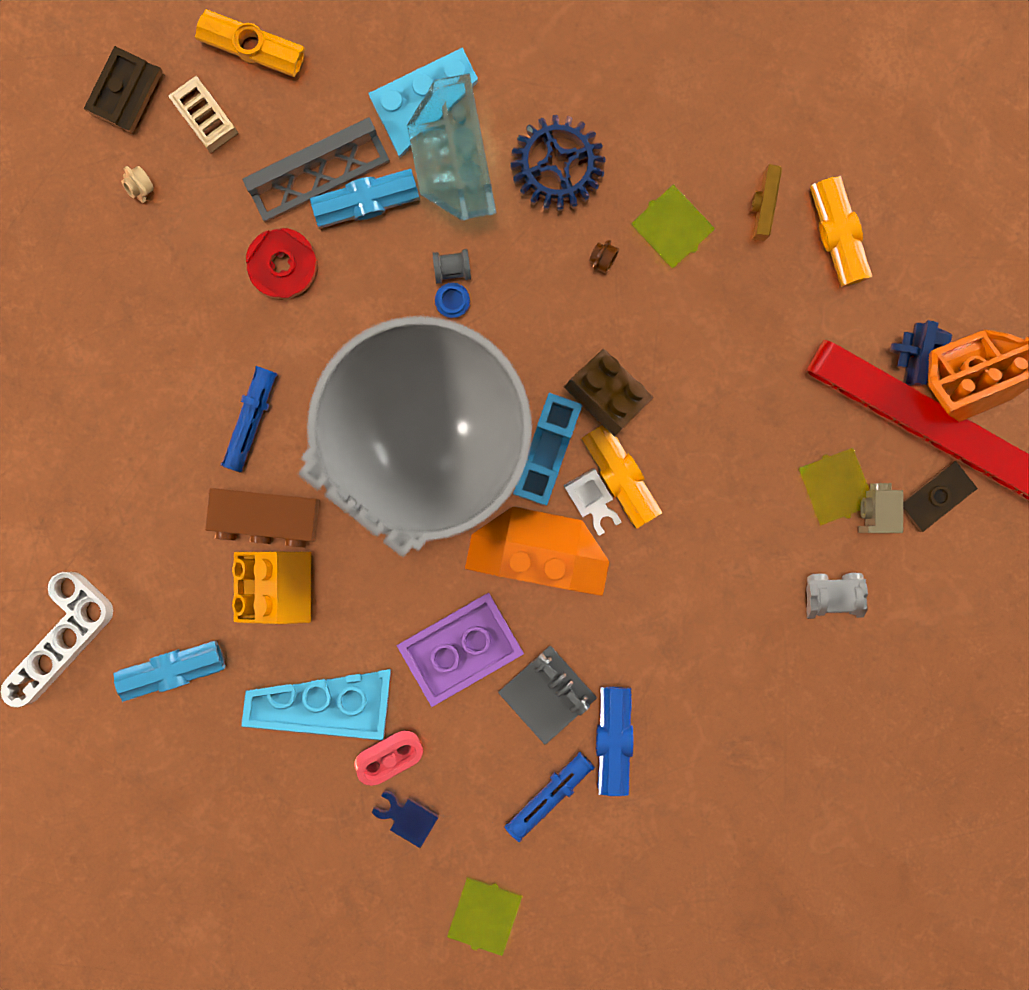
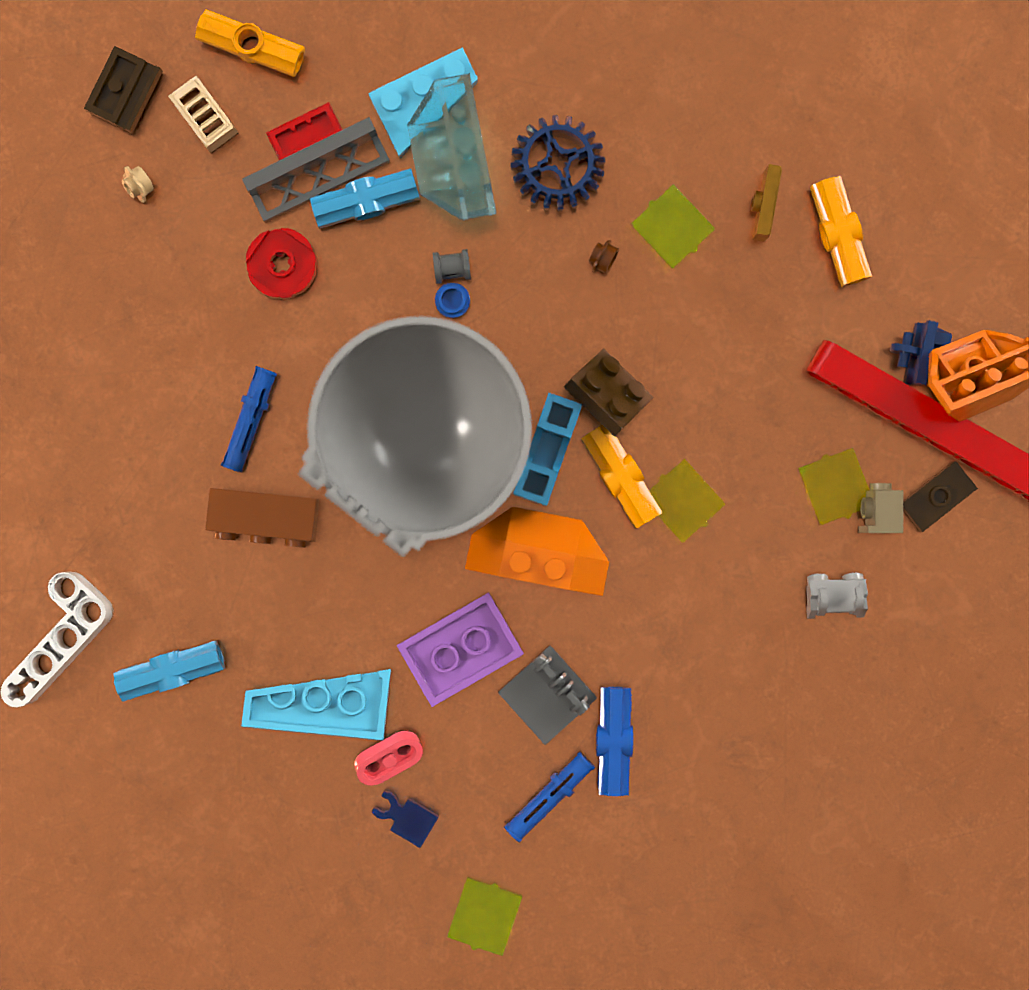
light orange slope [232,552,311,624] -> none
white plate [564,468,622,536] -> none
none -> red plate [266,102,342,161]
none -> clear neon green piece [649,459,725,543]

